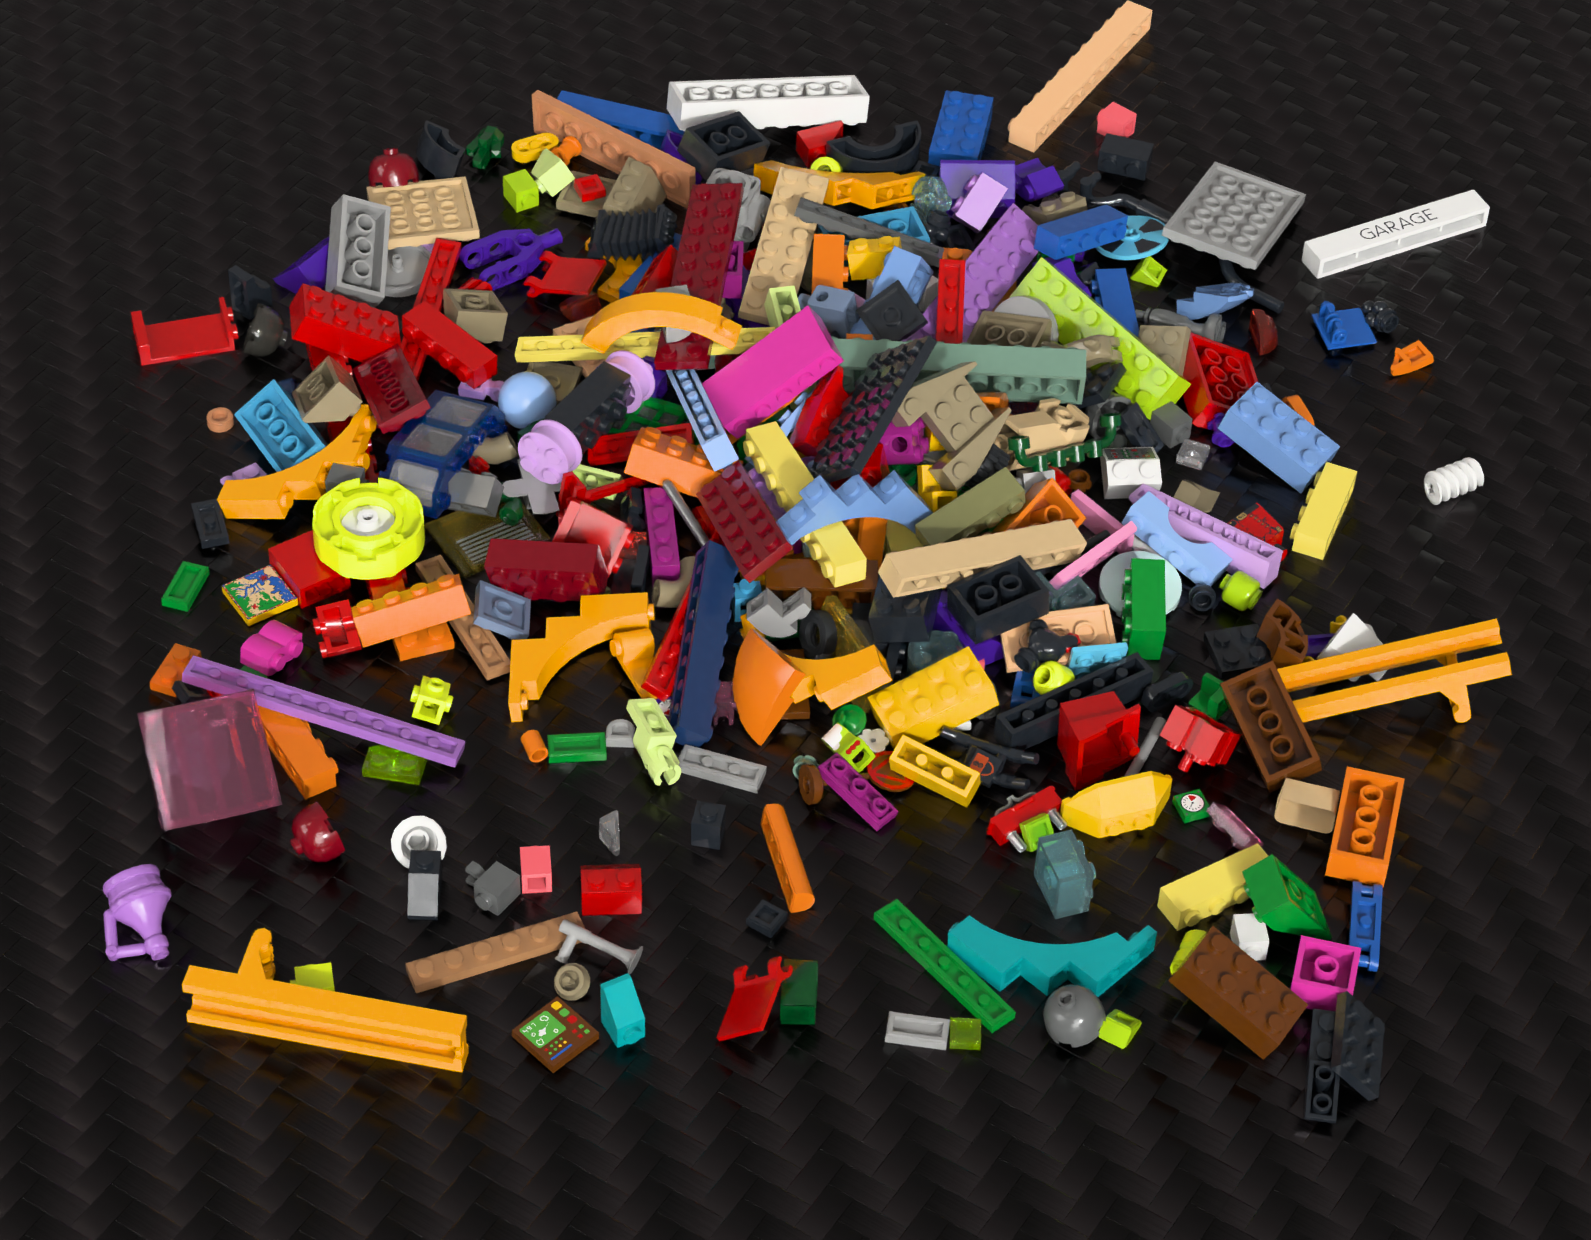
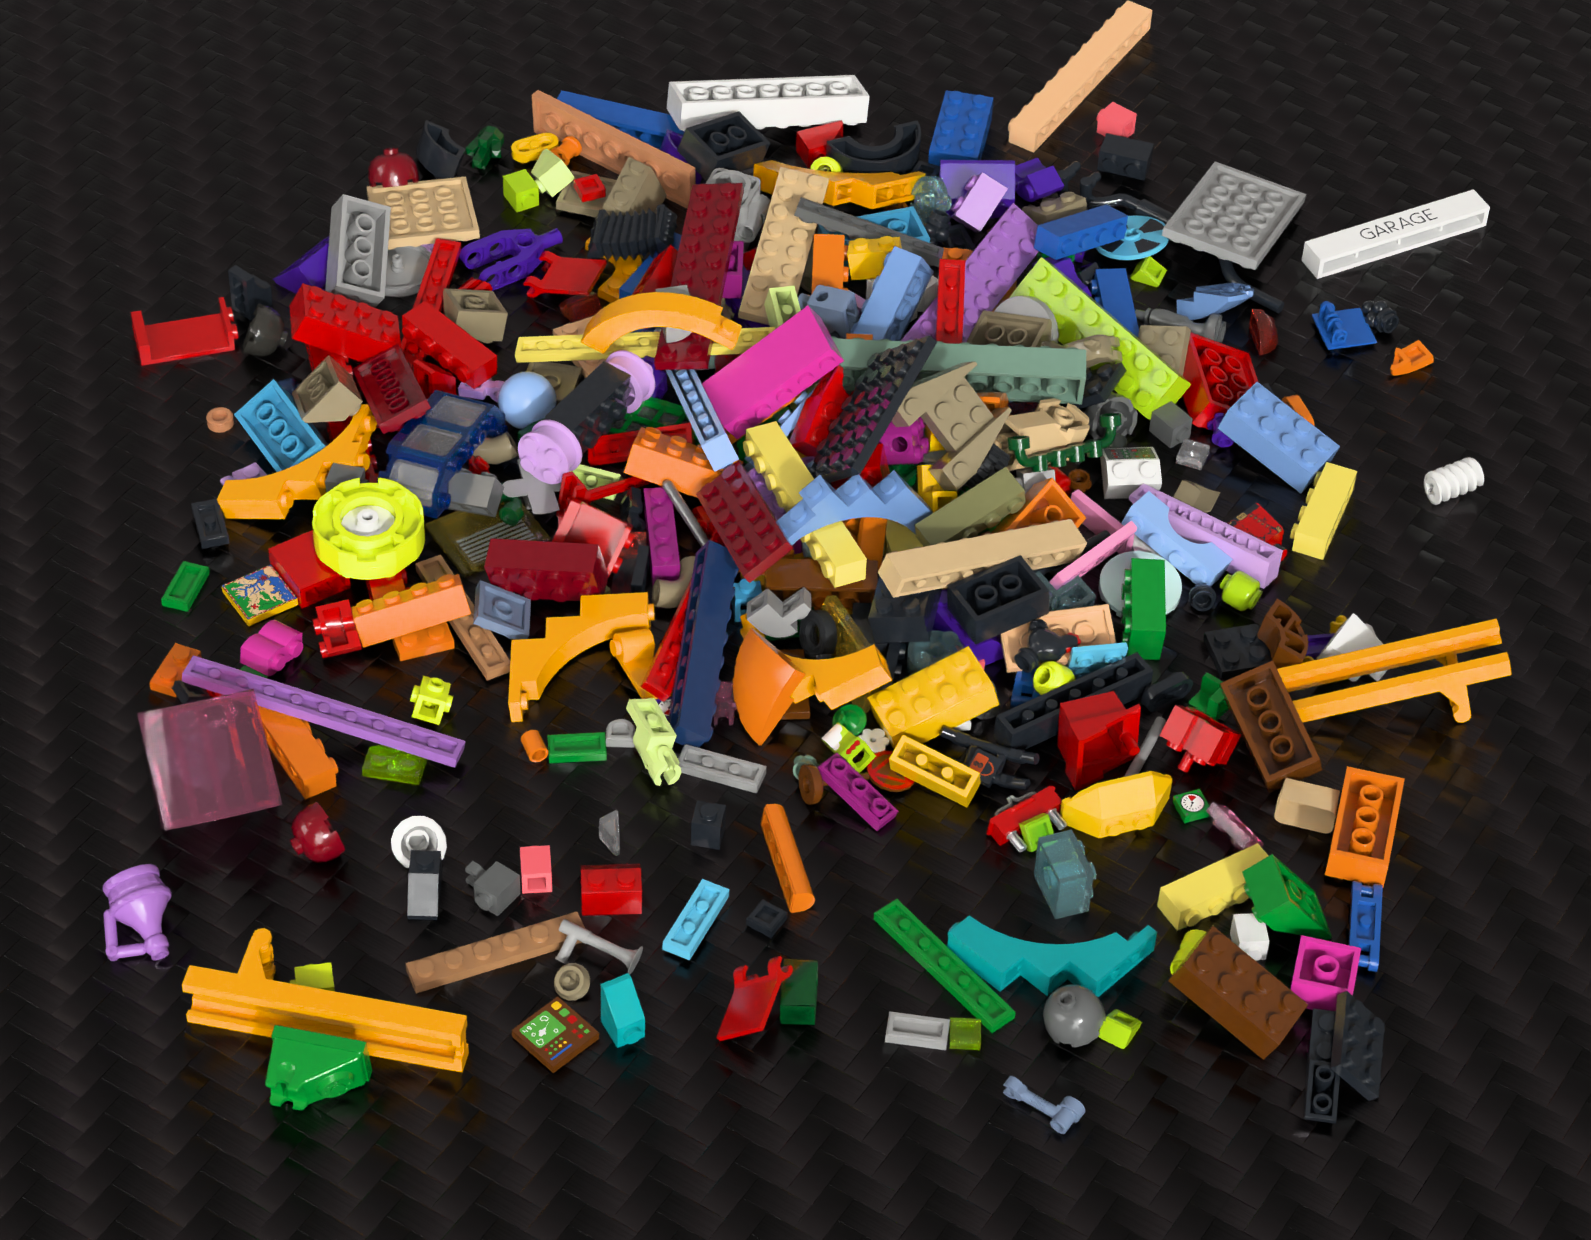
black plate [856,280,928,341] -> none
black plate [1120,402,1164,453] -> none
none -> green piece [265,1025,372,1111]
none -> red slope [413,359,456,412]
none -> medium azure plate [662,879,729,960]
none -> sand blue brick [1003,1076,1085,1134]

